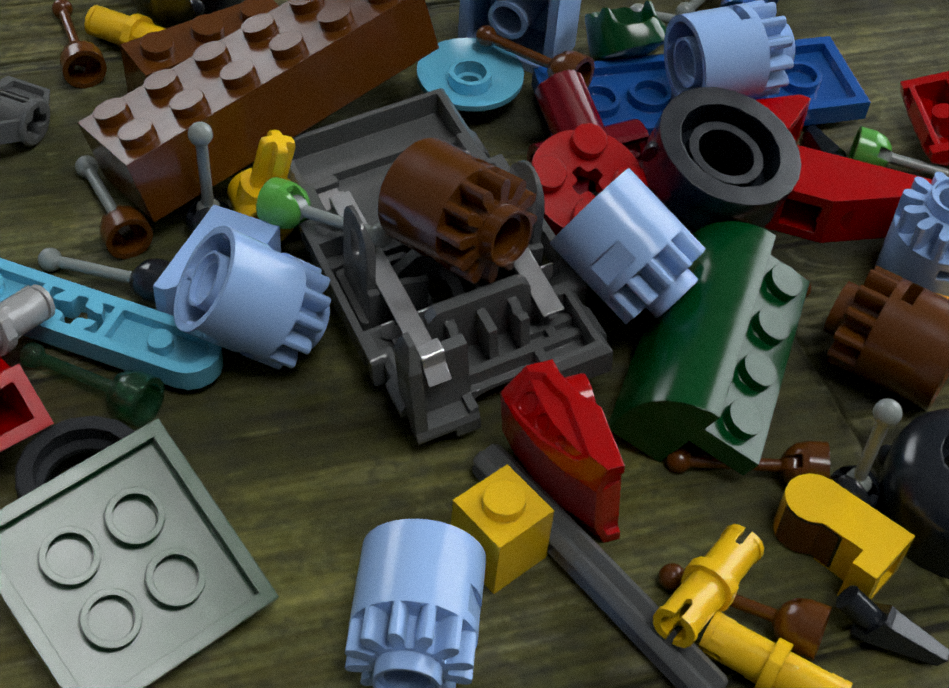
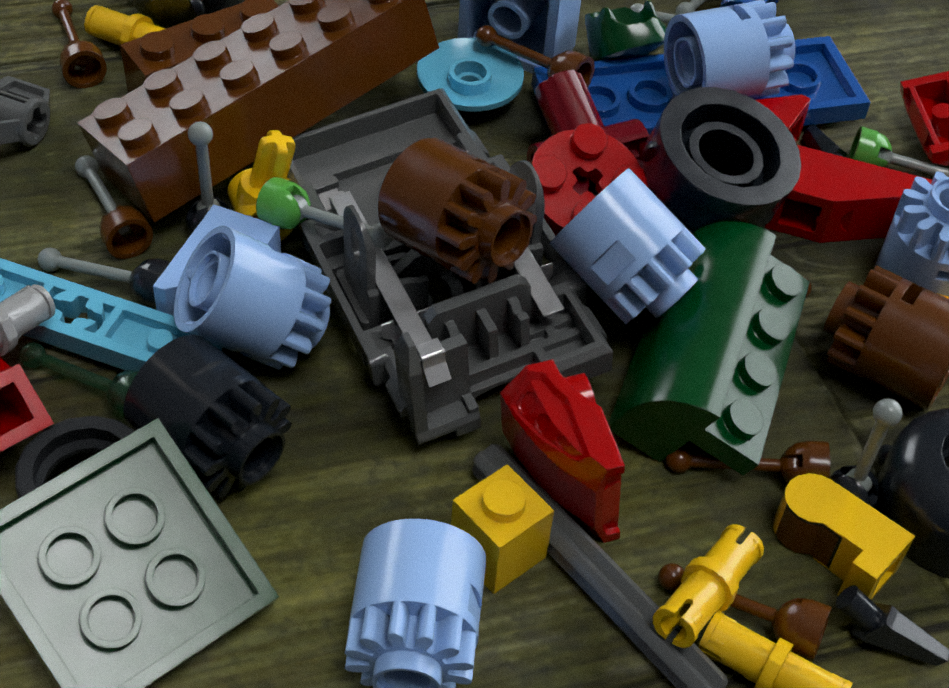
none -> black gear [123,335,292,498]

